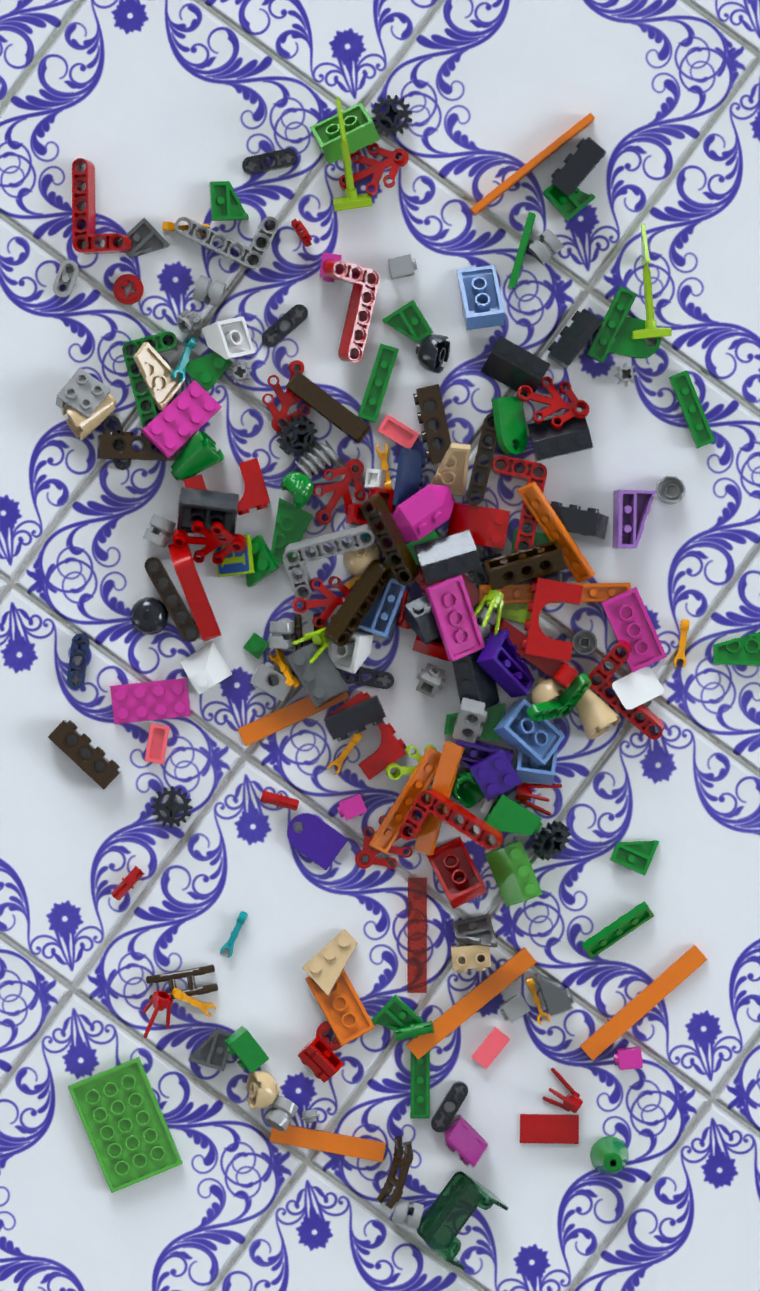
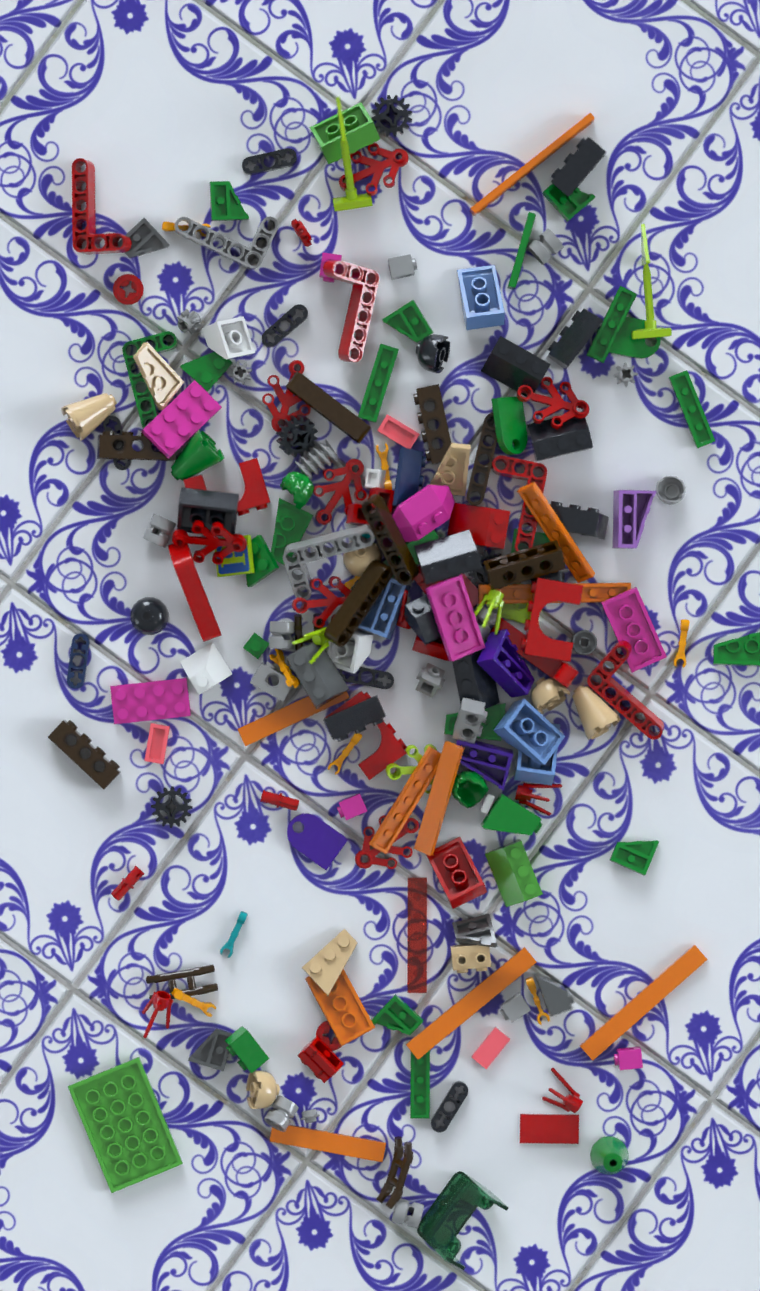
light grey plate [53,260,79,298] -> none
light grey bracket [56,368,110,418] -> none
dark brown beam [144,557,200,642] -> none
teal piece [171,336,198,383] -> none
light grey wheel [192,275,226,307] -> none
green pin [394,1021,434,1041] -> none
red beam [399,789,503,850] -> none
magenta slope [444,1115,488,1168] -> none
dark purple plate [469,749,522,802] -> none
green beam [526,673,592,722] -> none
black gear [532,821,571,861] -> none
green plate [581,901,654,959] -> none
white sticker [612,666,664,710] -> none

